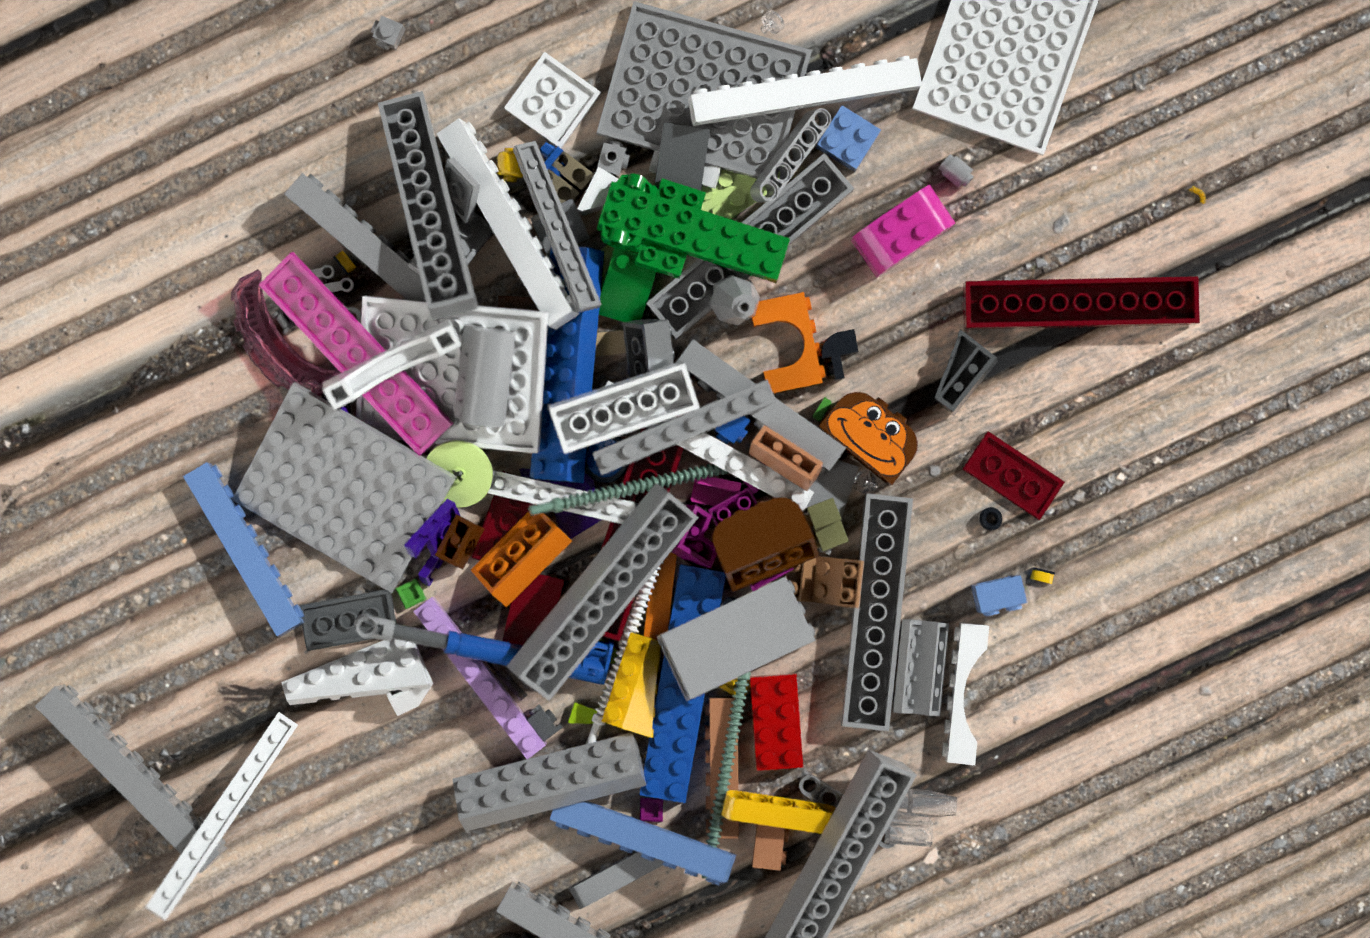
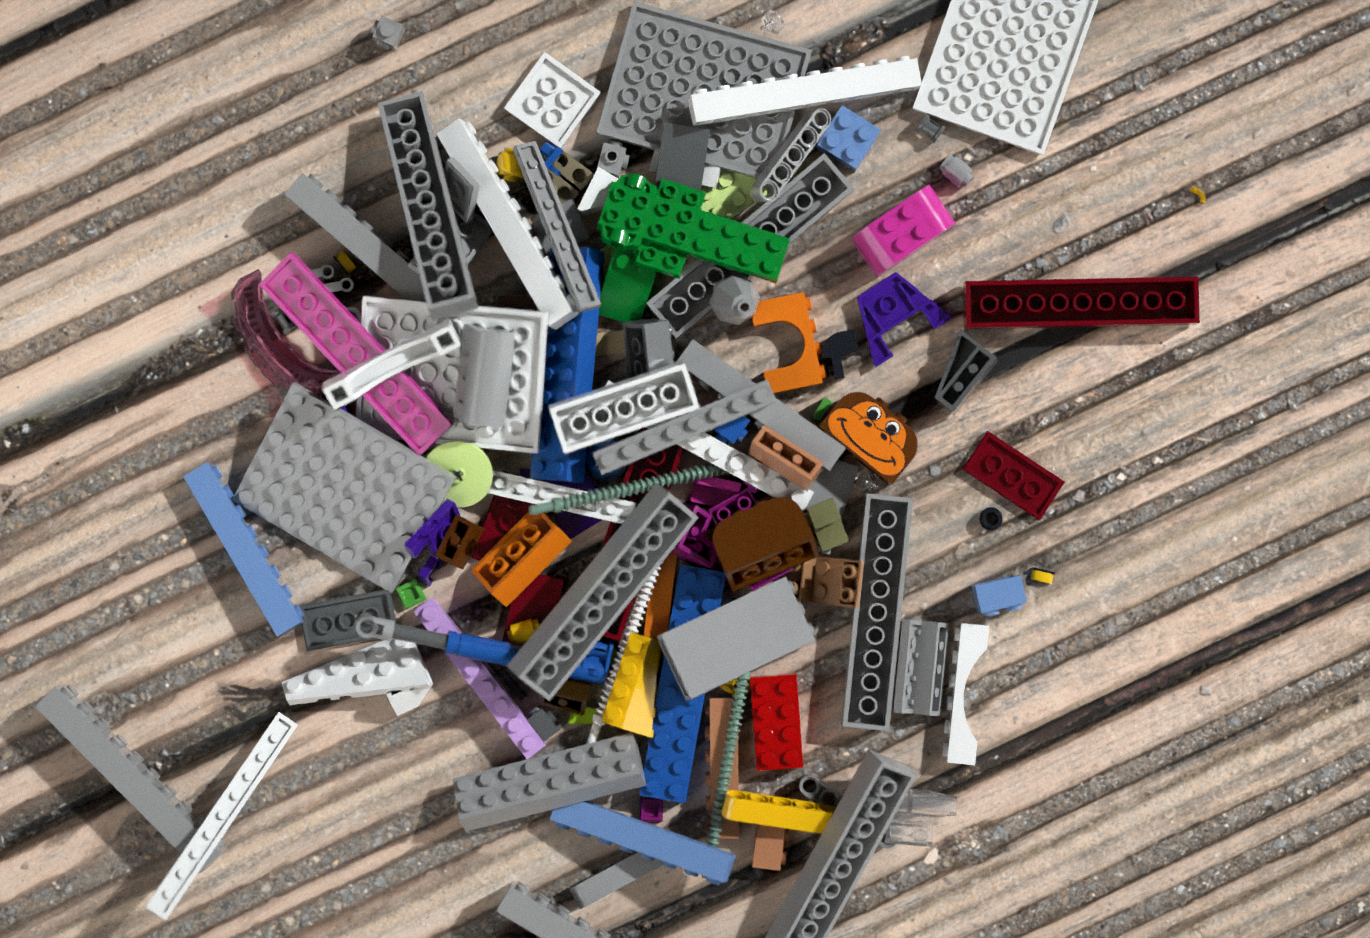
none -> yellow brick [507,619,540,645]
none -> dark brown brick [539,678,592,716]
none -> dark purple wing [856,272,952,367]
none -> dark grey bush [915,114,945,143]

